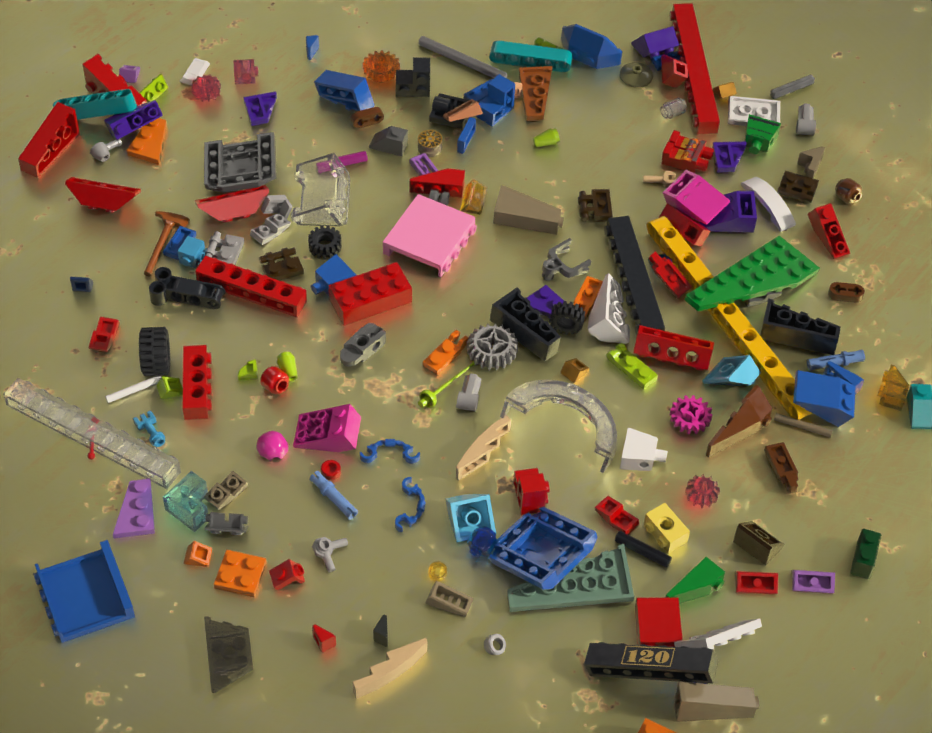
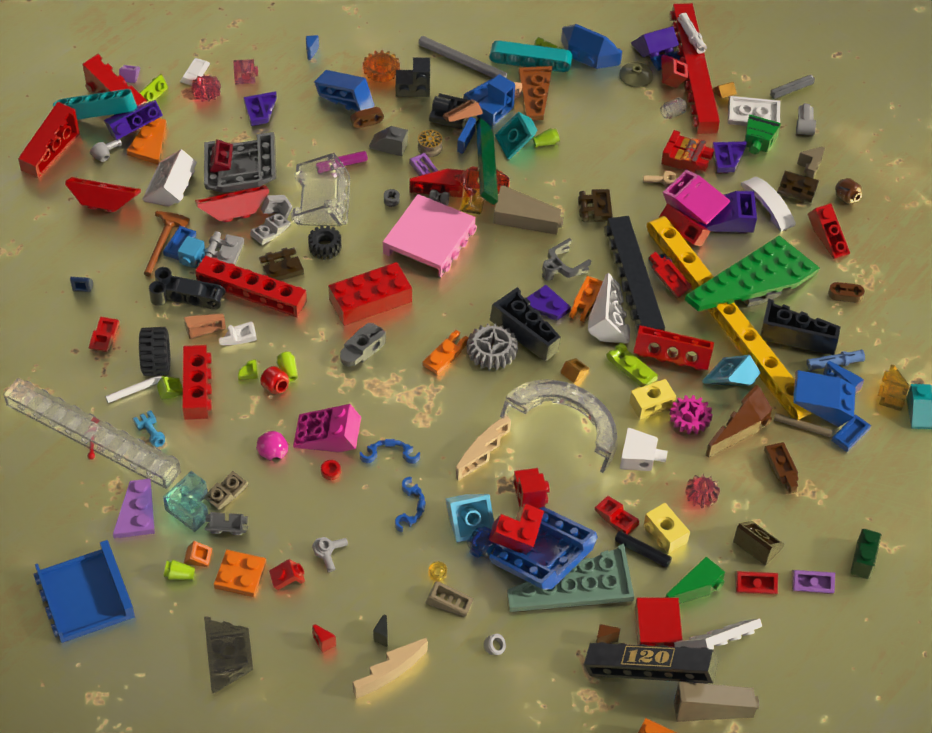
medium blue pin [309,471,358,520] -> none
blue torso [311,254,357,296] -> none
lime sword [418,361,475,408] -> none
light grey piece [456,373,481,412] -> none
black tyre [549,301,585,335] -> none
none -> white slope [142,149,197,207]
none -> lime cone [164,559,195,580]
none -> nougat slope [184,314,226,339]
none -> dark red slope [210,139,233,172]
none -> white slope [219,321,257,345]
none -> dark grey bush [384,189,400,207]
none -> clear red piece [453,166,510,197]
none -> dark green tile [476,118,498,205]
none -> red brick [488,503,544,555]
none -> teal slope [495,112,538,160]
none -> reddish brown slope [596,624,620,644]
none -> light yellow brick [629,379,676,419]
none -> white pin [678,13,707,54]
none -> blue tile [831,414,871,452]

